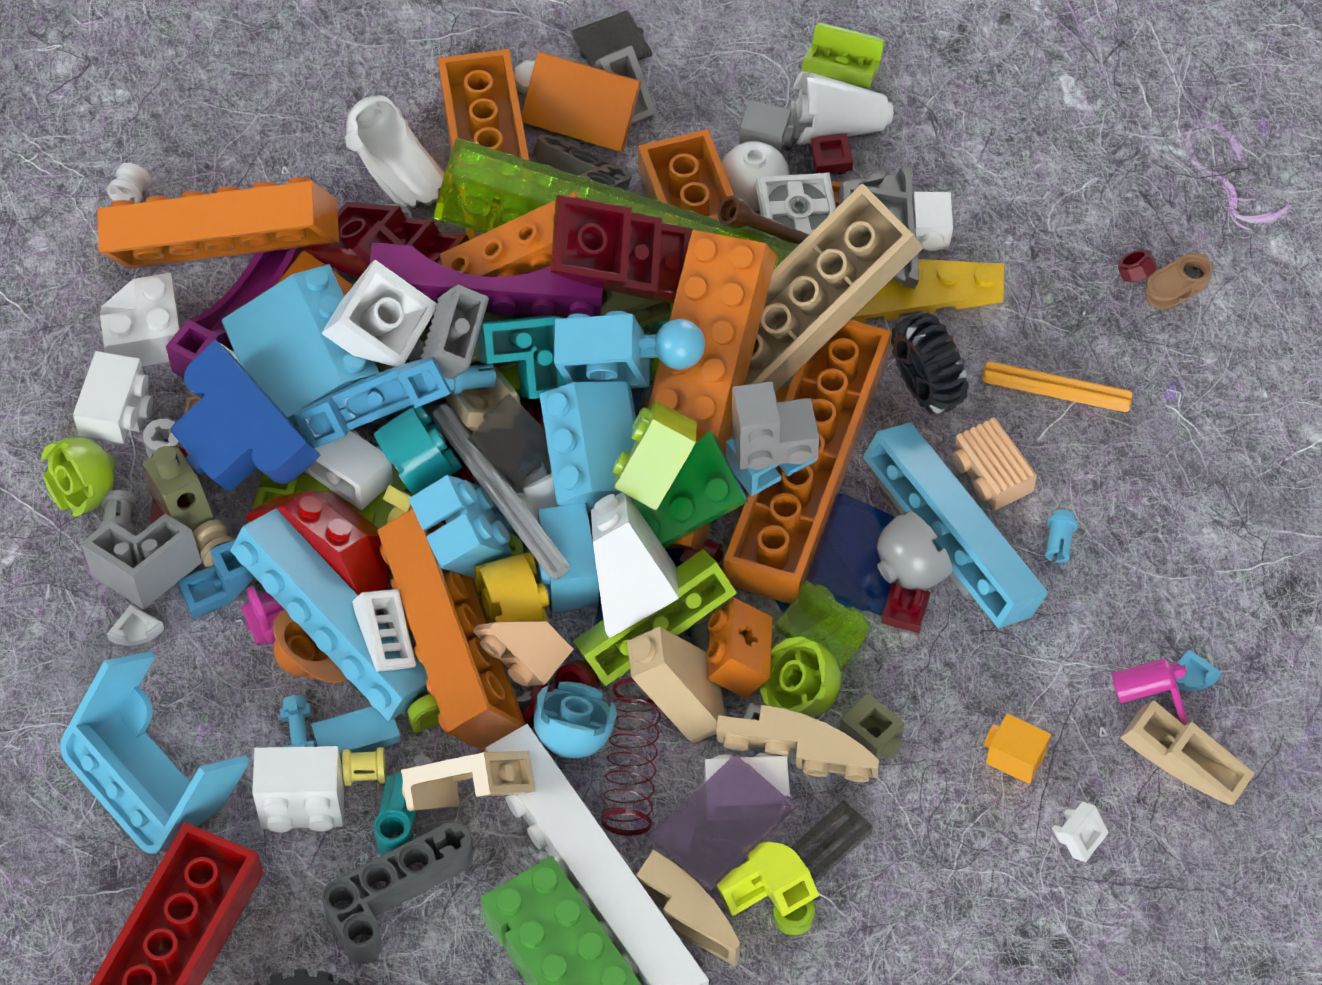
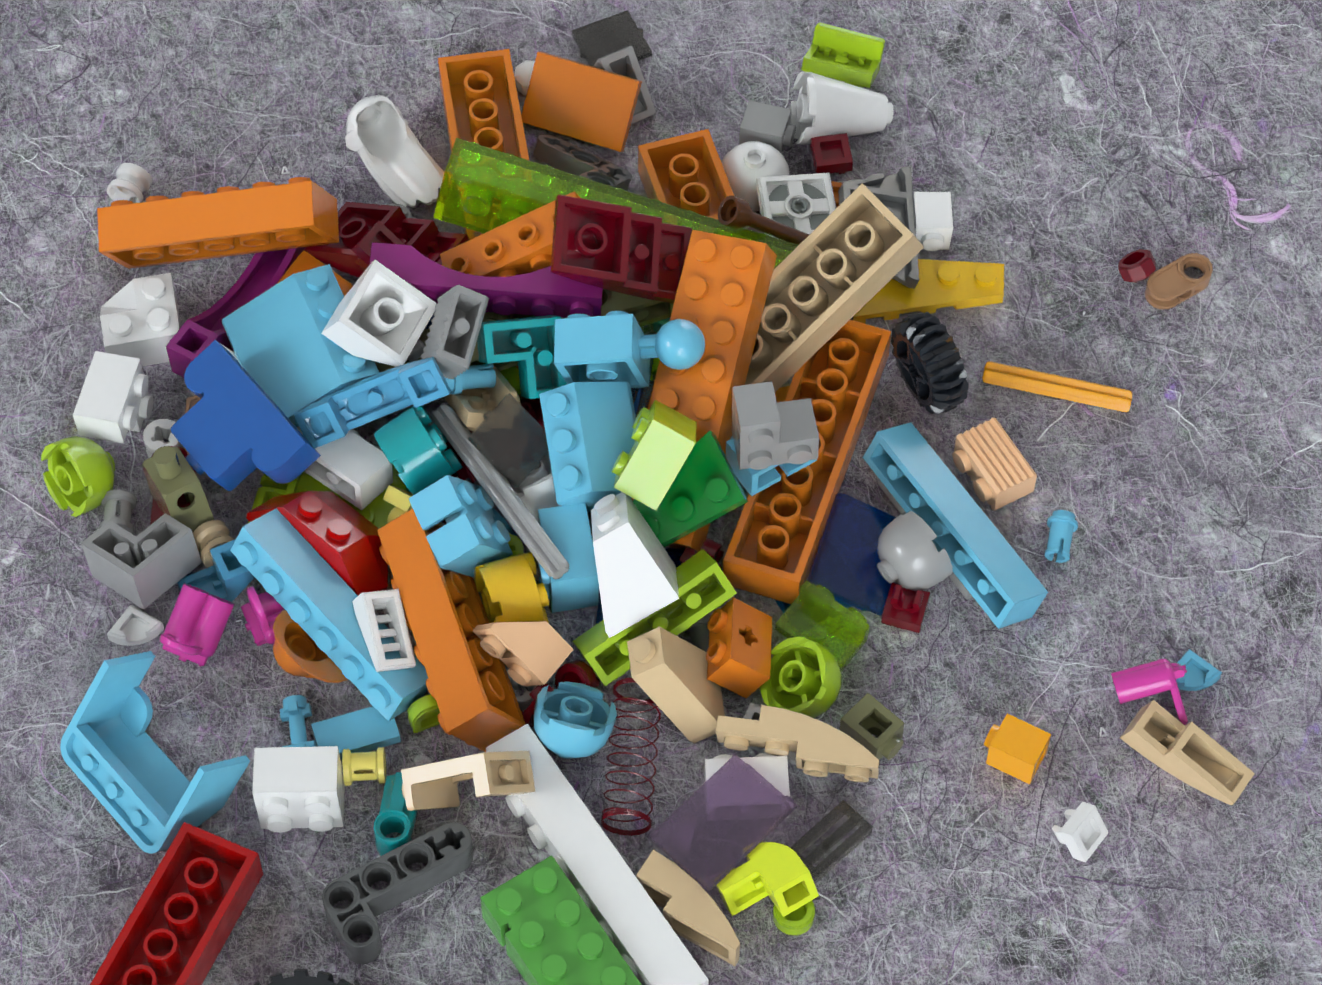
none -> dark pink piece [159,584,235,666]

